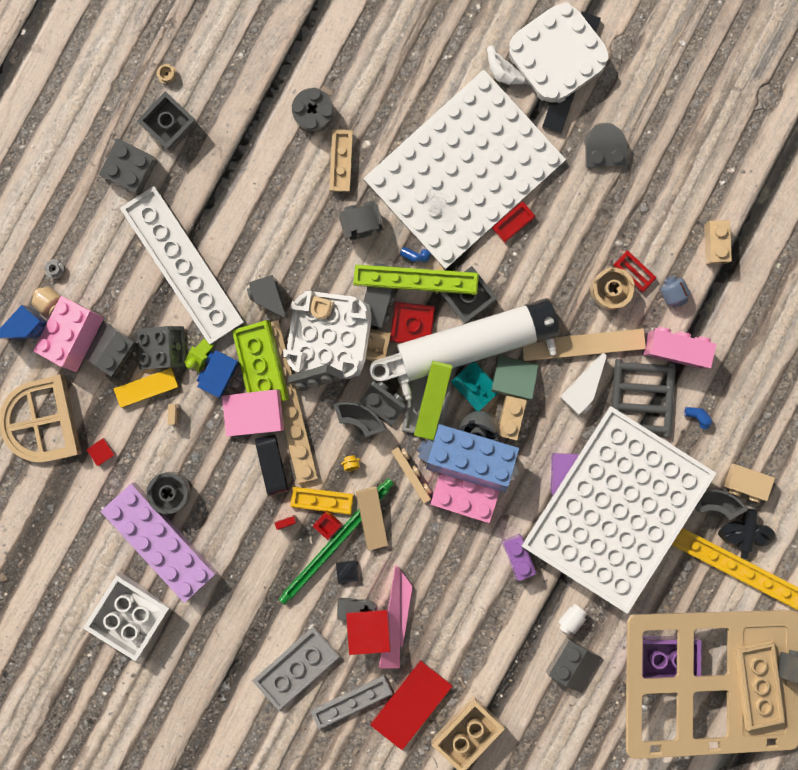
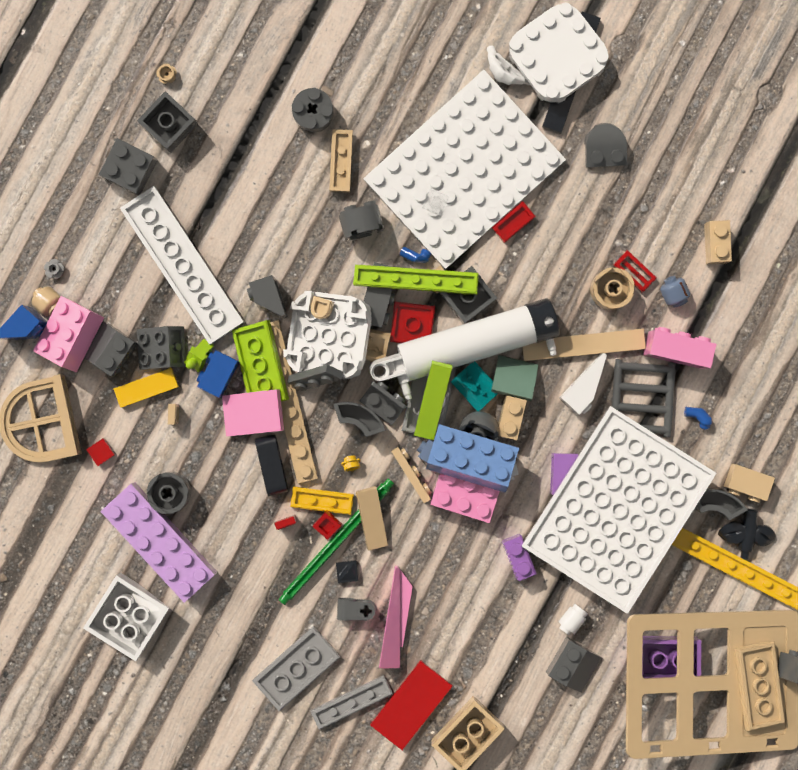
red tile [346,610,391,655] -> none

